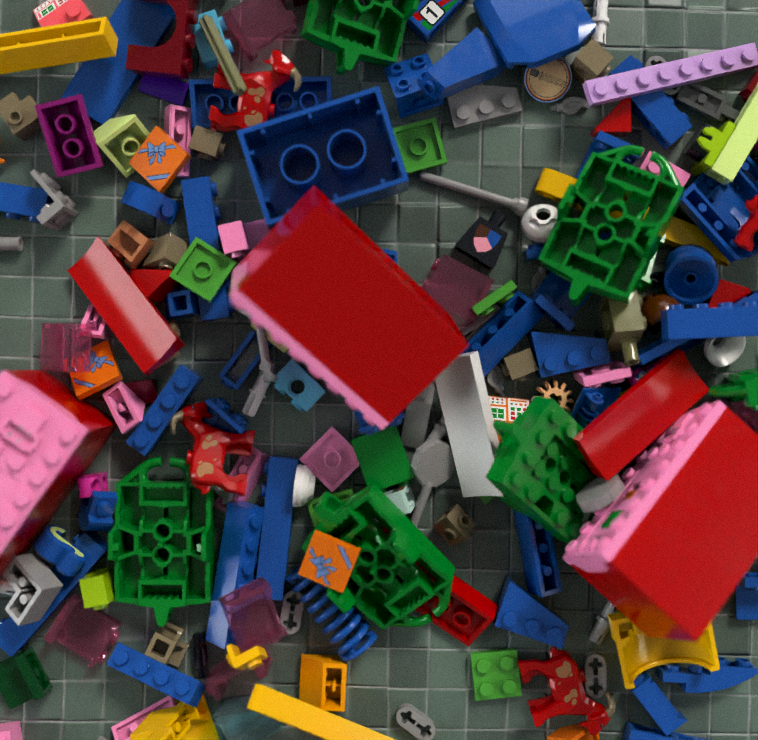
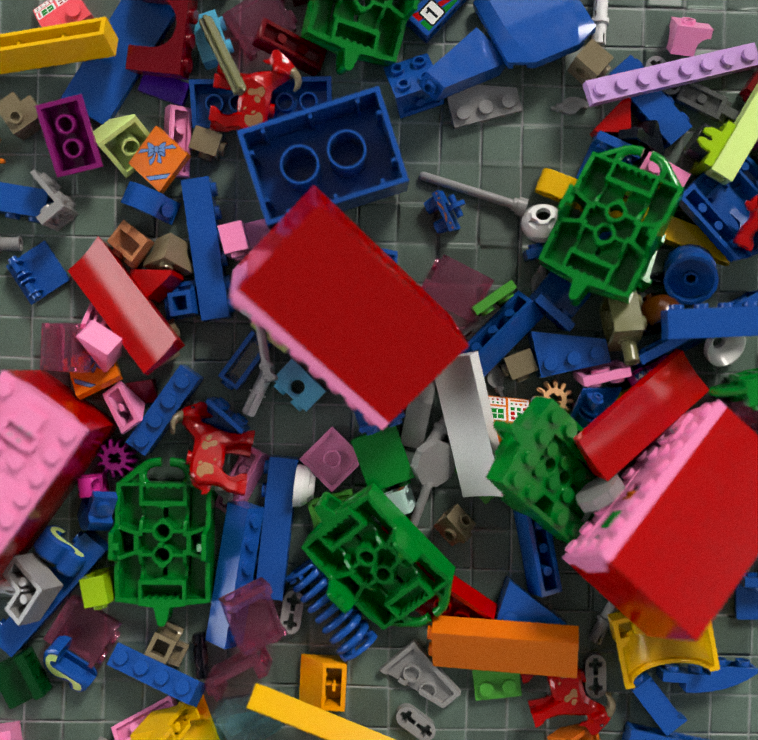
bright green plate [169,237,237,303] -> none
yellow bracket [226,644,268,671] -> none
orange tile [298,530,361,593] -> none
bright green plate [392,117,448,175] -> none
black torso [454,211,508,271] -> none
tan piece [524,57,572,102] -> none
red slope [703,279,751,308] -> none
none -> blue hinge [6,240,71,305]
none -> blue animal [43,636,97,692]
none -> bright pink slope [76,320,123,372]
none -> magenta gear [96,438,138,478]
none -> dark red slope [252,18,327,76]
none -> light grey wing [379,639,461,709]
none -> blue hips [424,190,466,234]
none -> orange brick [427,615,579,678]
none -> black slope [617,120,665,156]
none -> bright pink brick [666,17,714,57]

